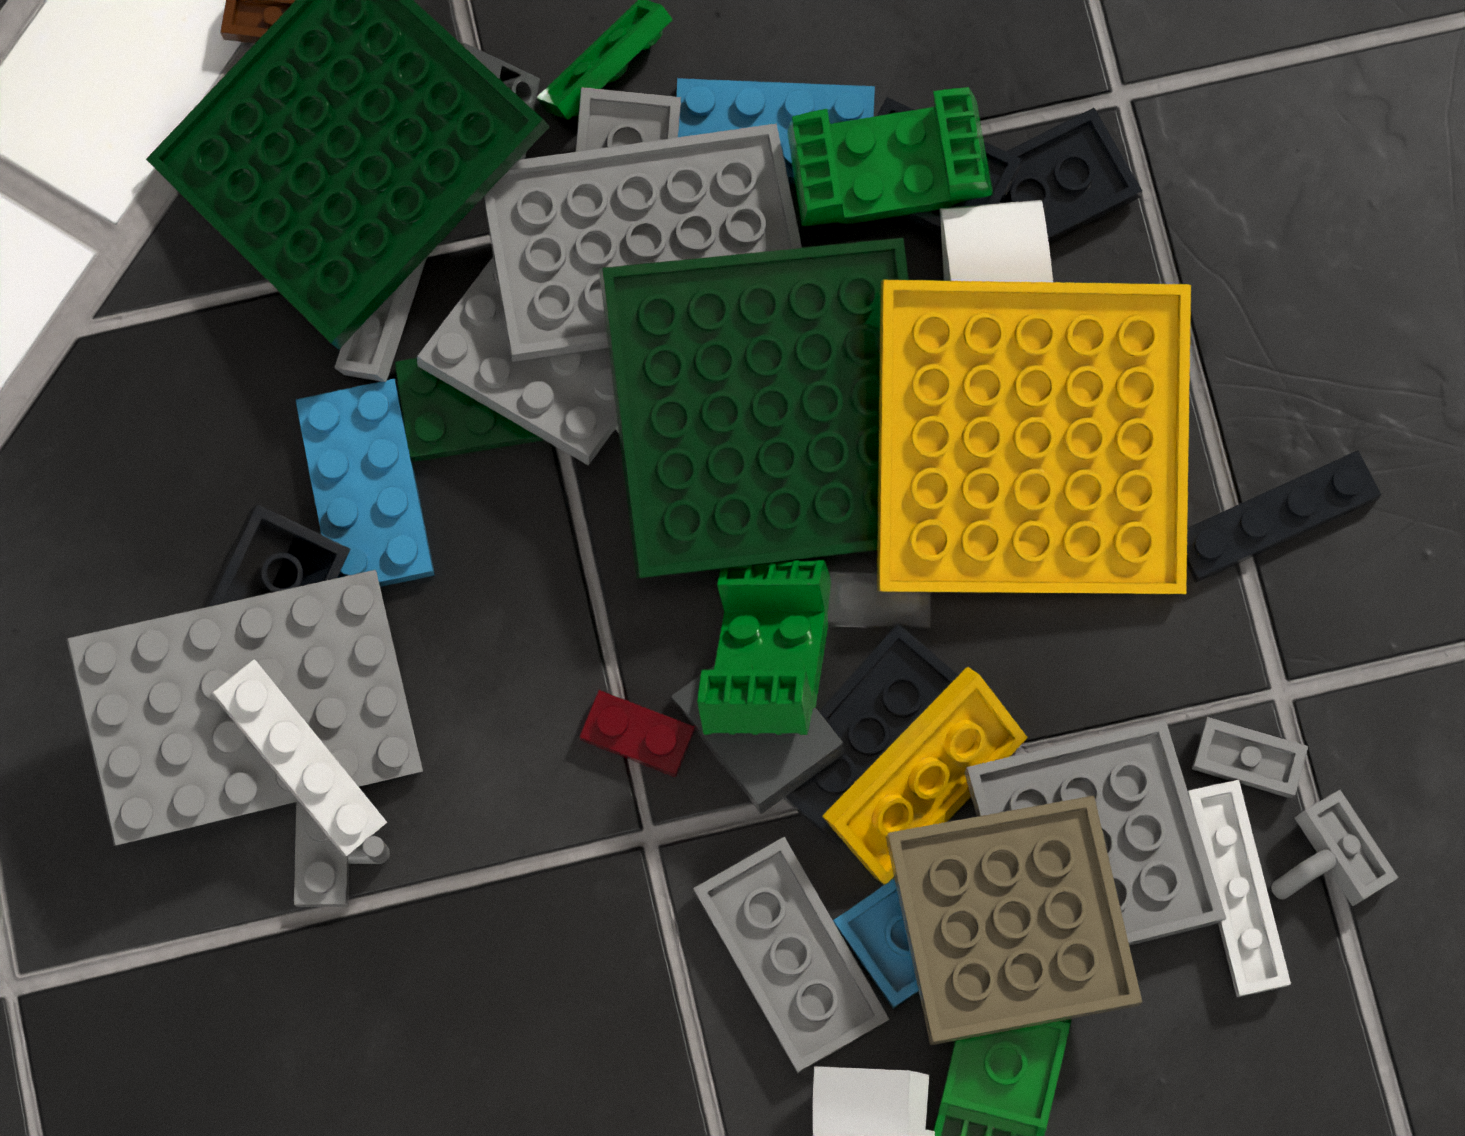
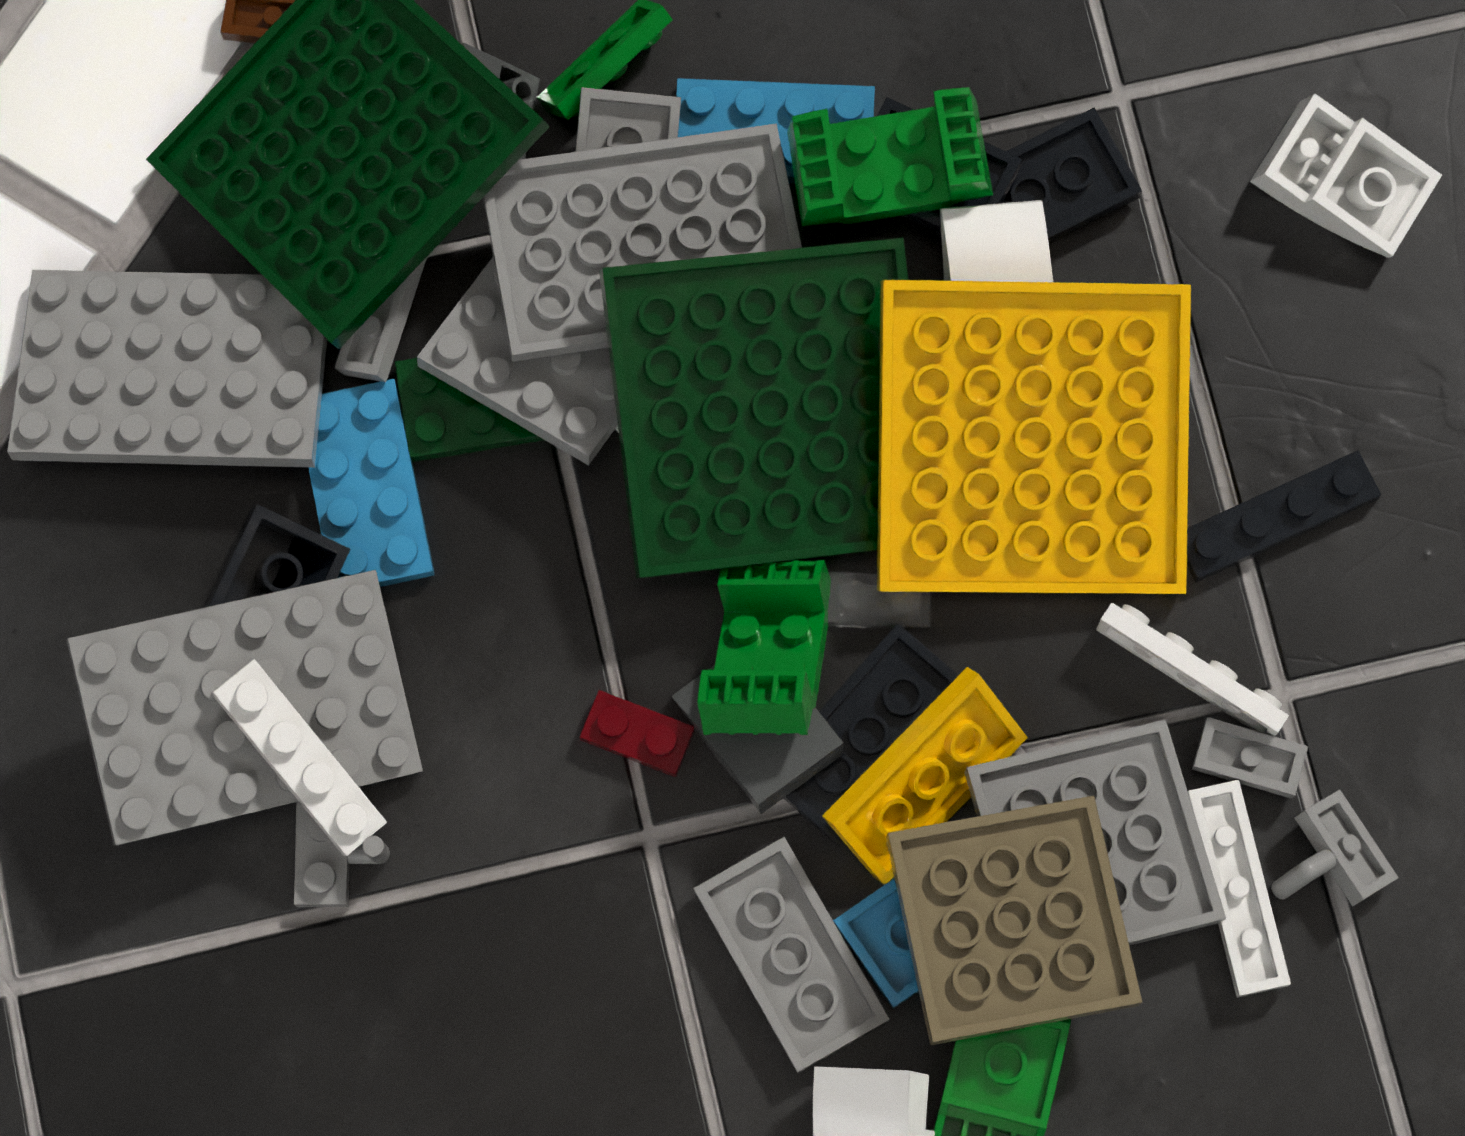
none -> light grey plate [7,270,327,468]
none -> white plate [1096,603,1289,736]
none -> white slope [1250,93,1442,258]

